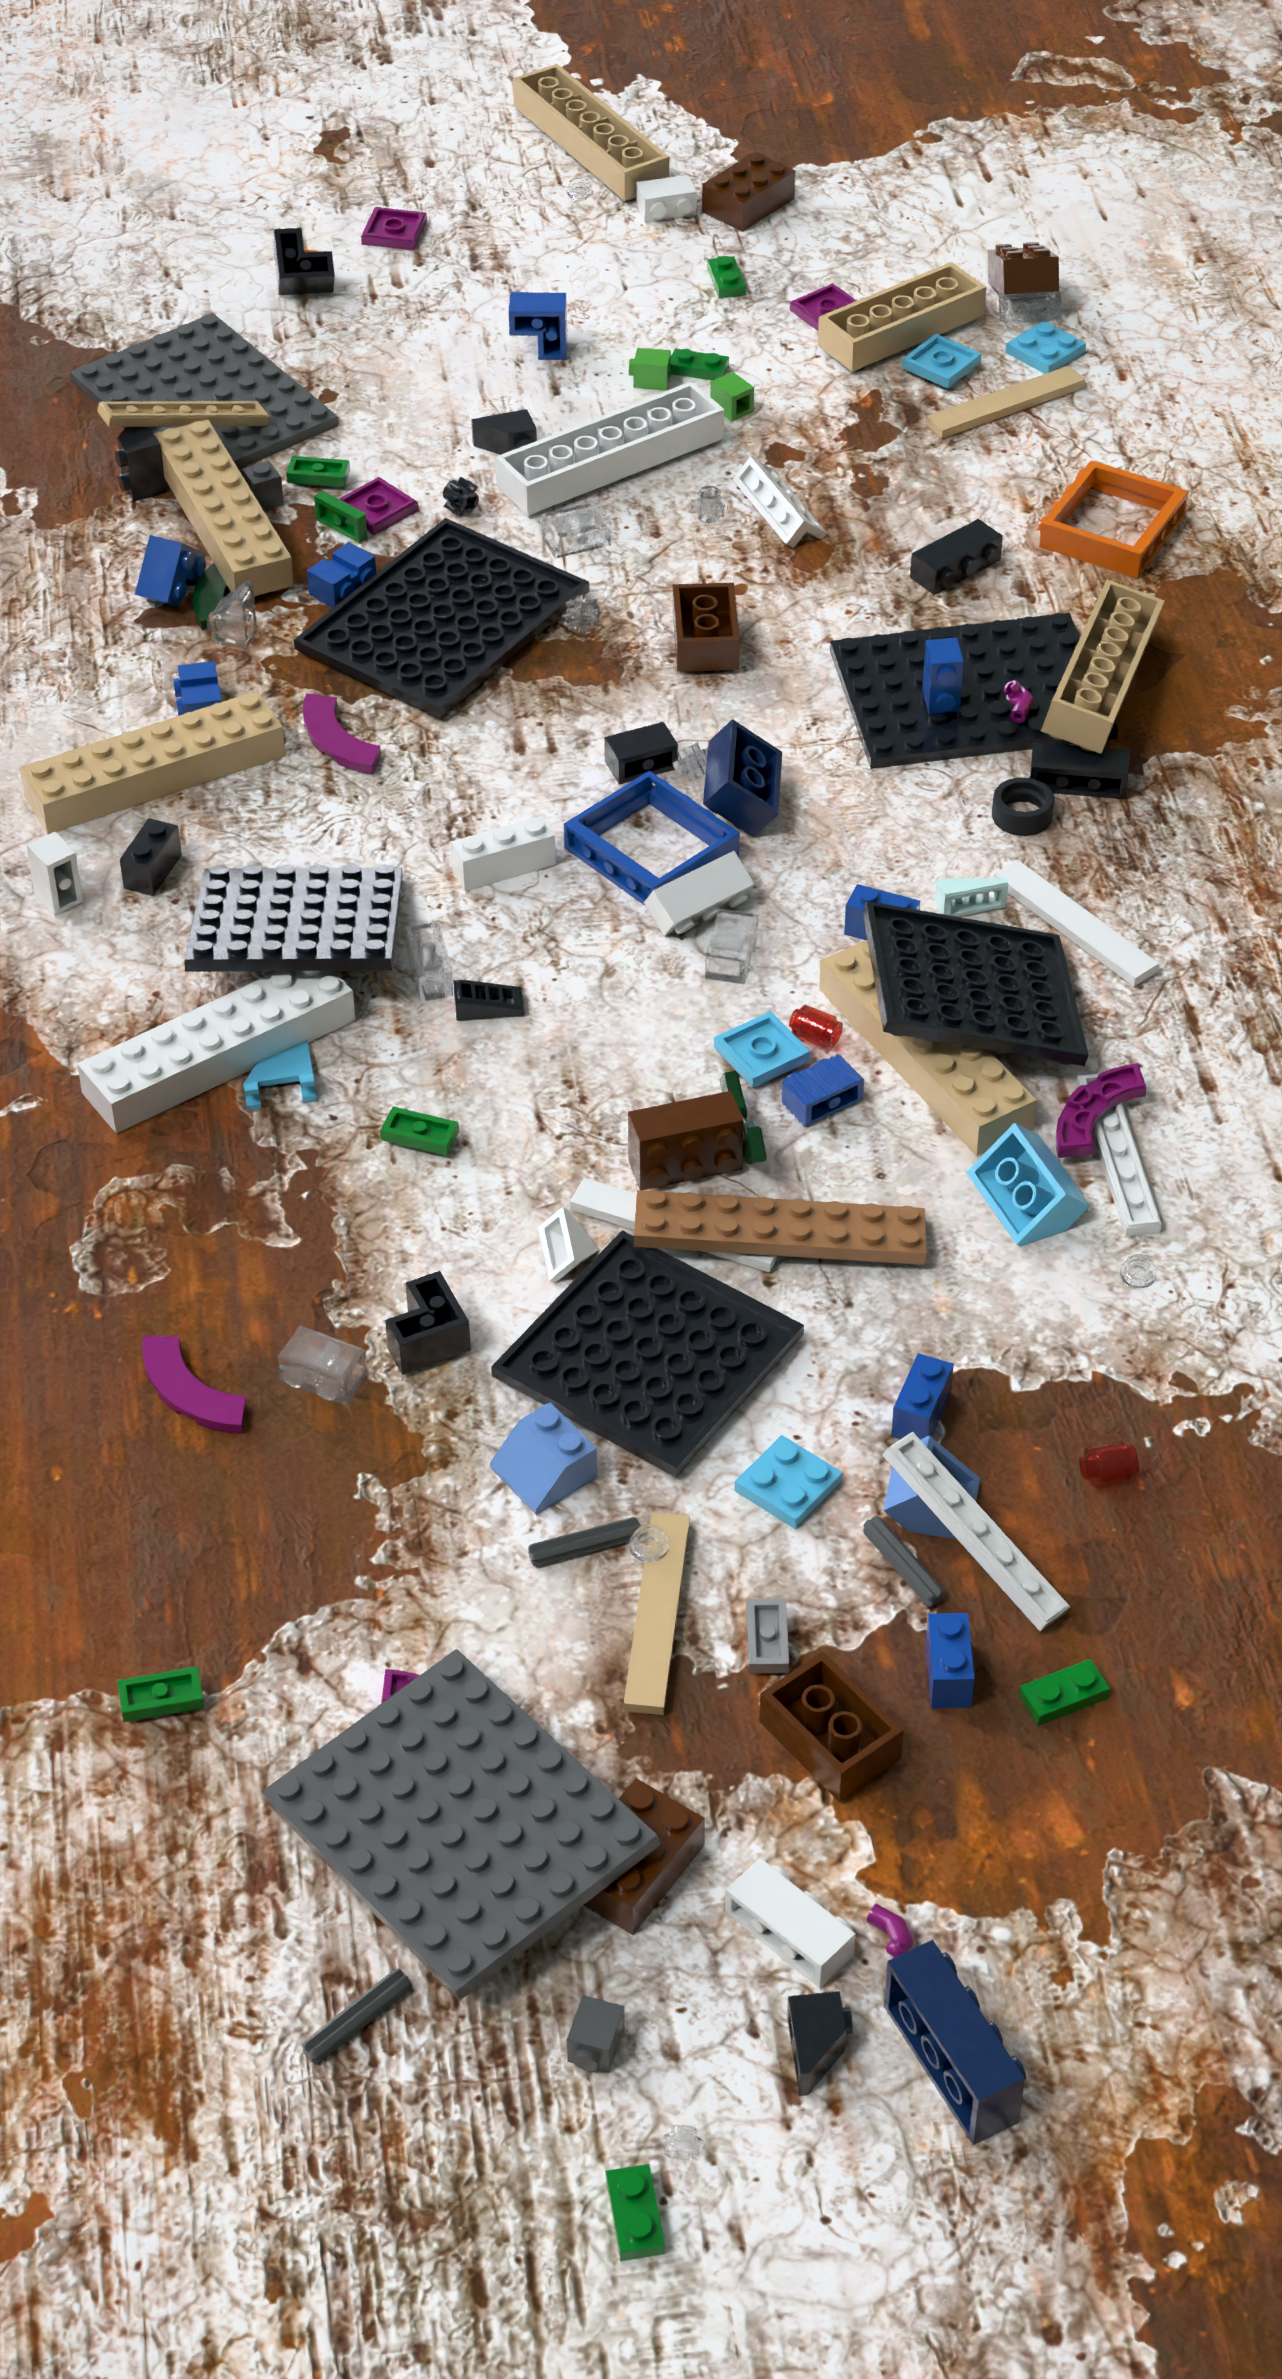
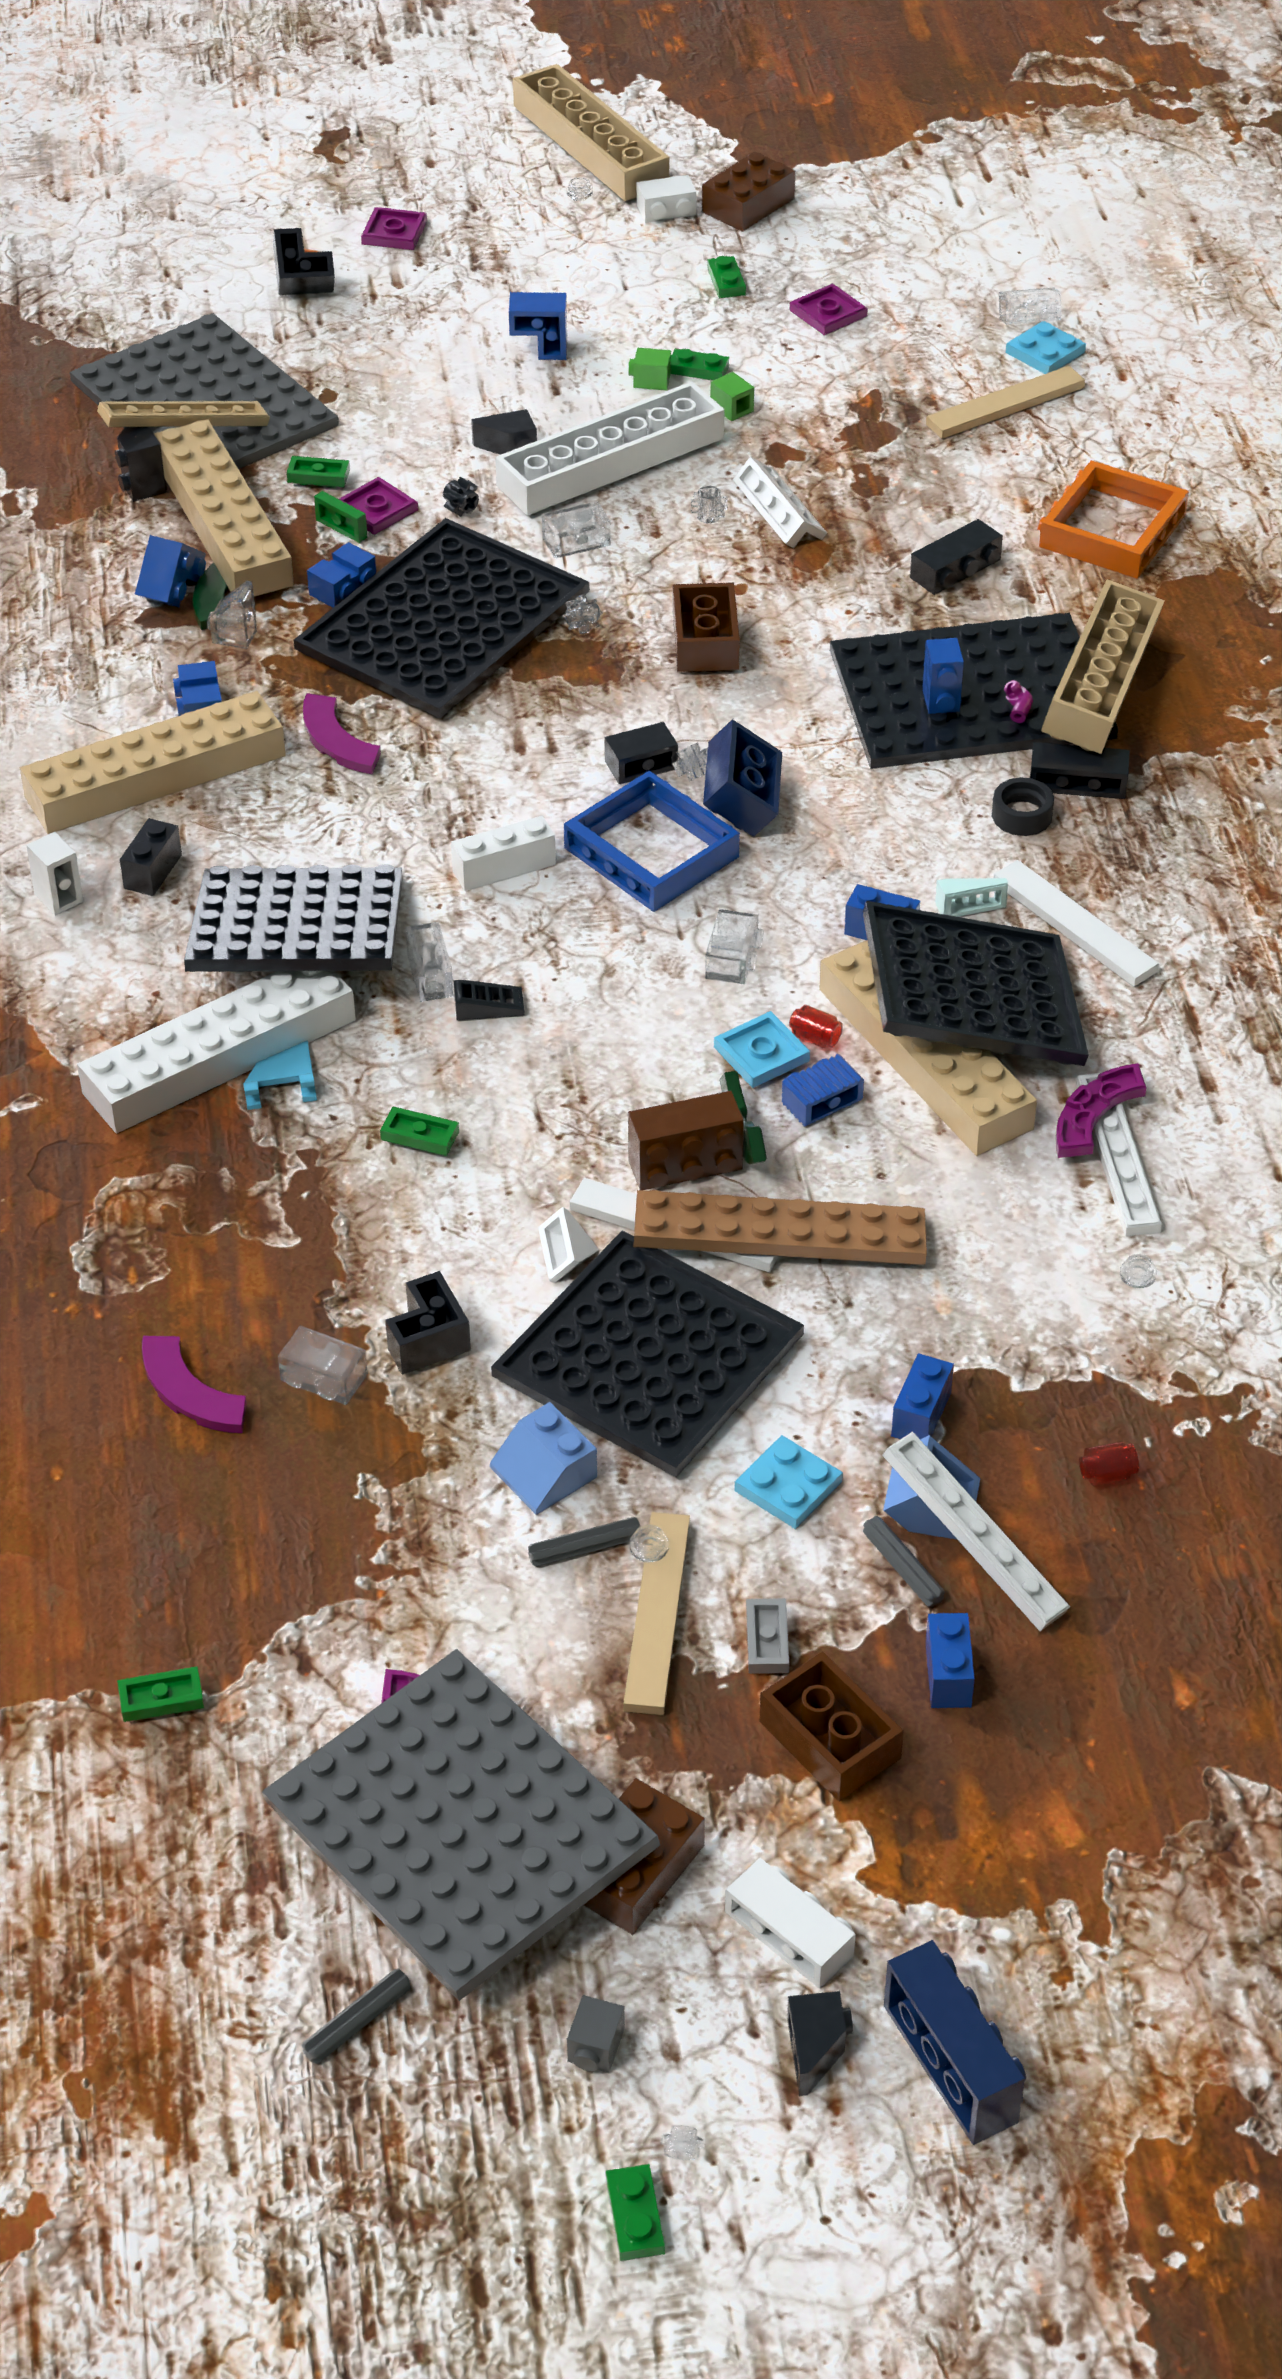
dark grey brick [242,461,284,511] -> none
white brick [644,851,754,936] -> none
tan brick [818,262,987,372] -> none
magenta arm [866,1903,915,1957] -> none
medium azure plate [902,334,982,389] -> none
medium azure slope [966,1123,1090,1246] -> none
reddish brown brick [988,242,1059,294] -> none
green plate [1018,1659,1110,1726] -> none

